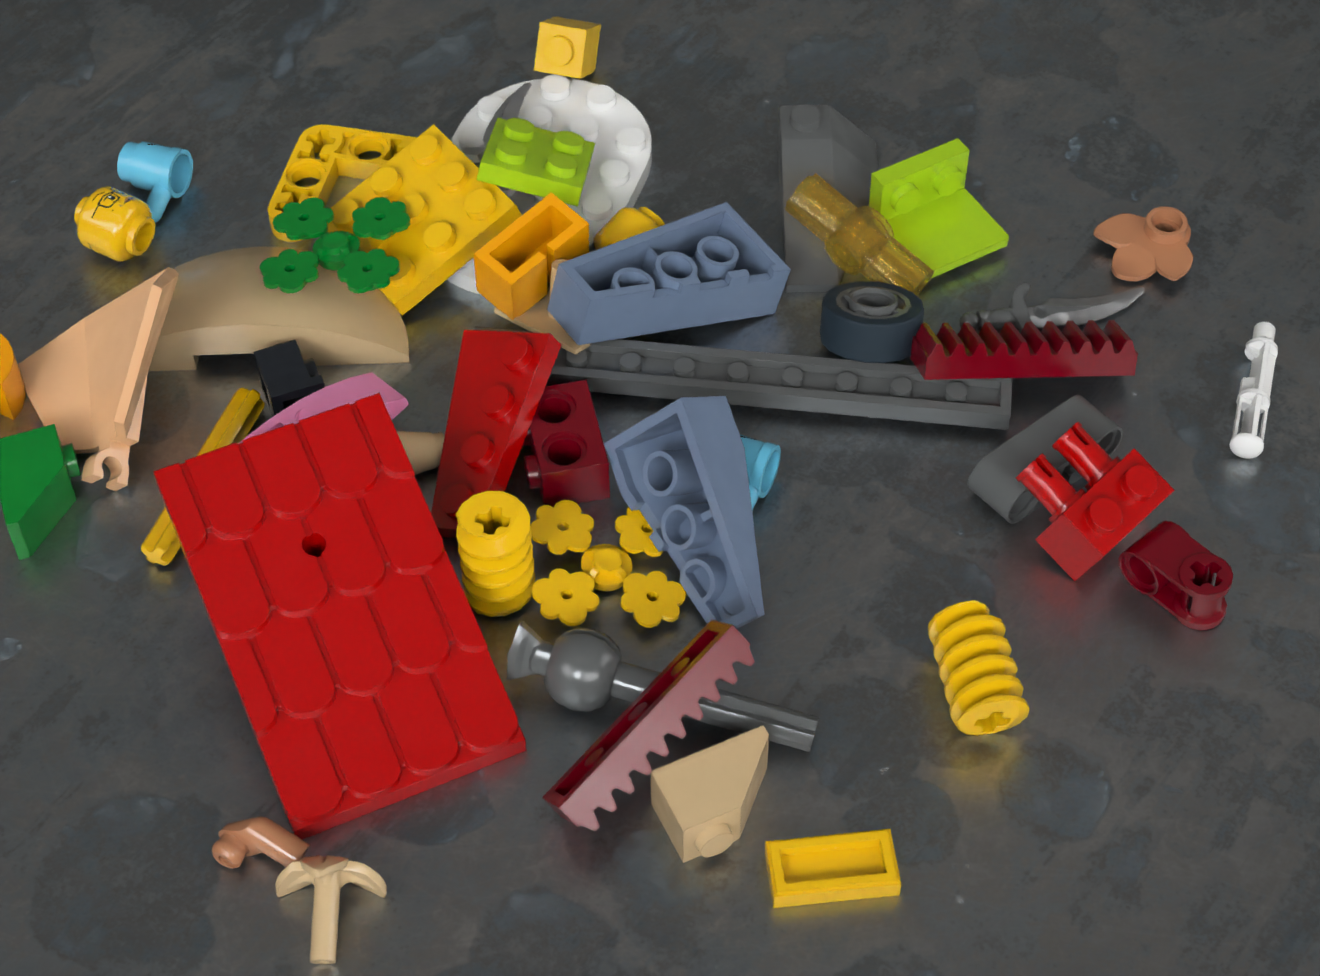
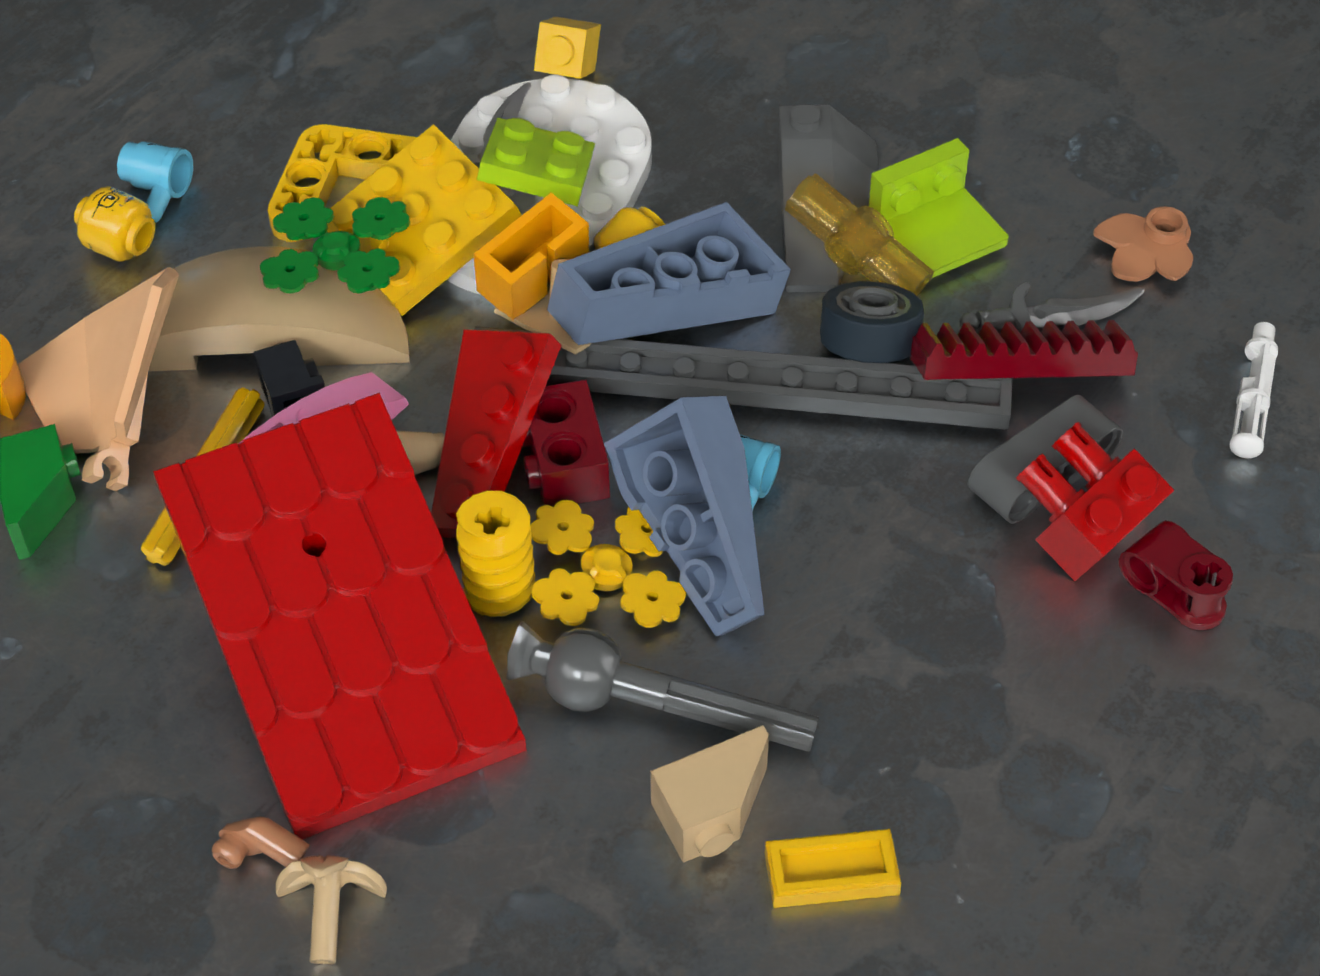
gear [542,620,755,831] -> none
yellow piece [928,600,1030,736] -> none

